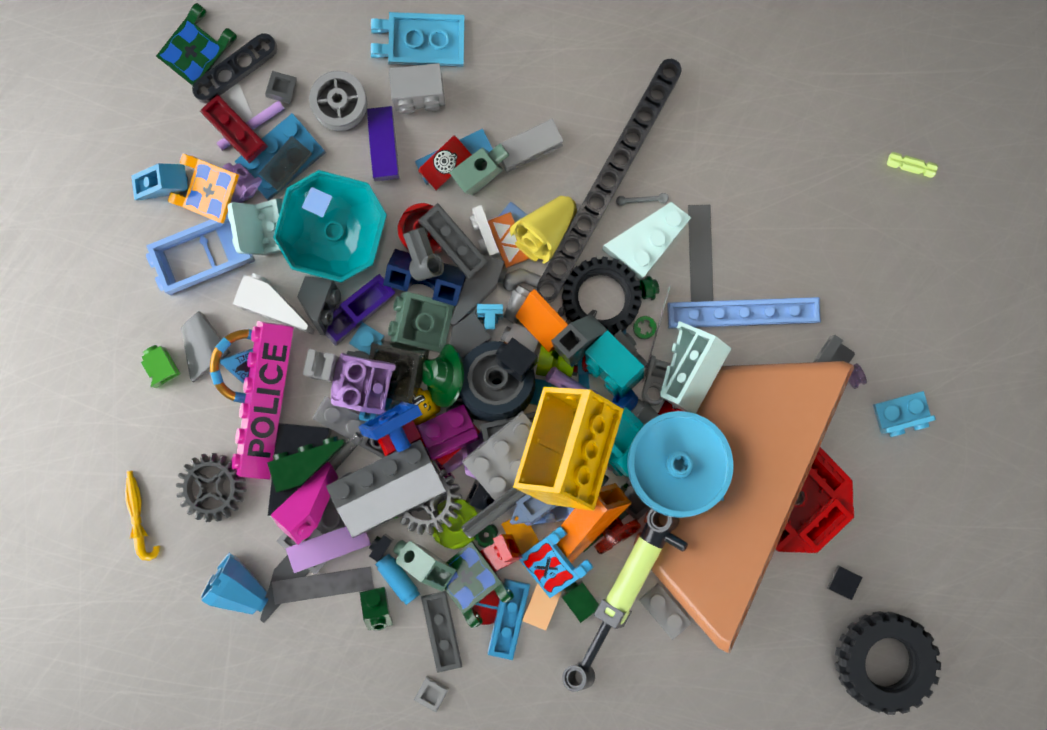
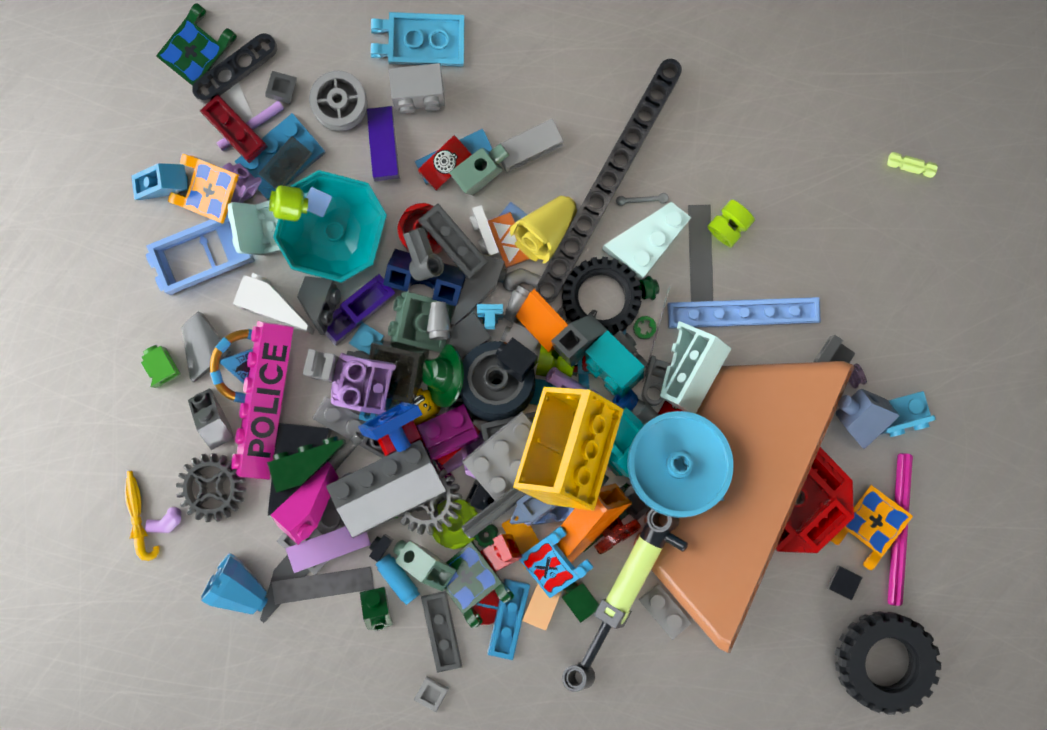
none -> lavender arm [146,507,181,533]
none -> dark grey slope [188,388,234,450]
none -> lime head [269,185,308,221]
none -> light grey cone [426,302,452,340]
none -> lime wheel [707,199,755,248]
none -> light orange flag [831,485,913,570]
none -> sand blue torso [836,389,900,449]
none -> dark pink axle [888,453,913,606]

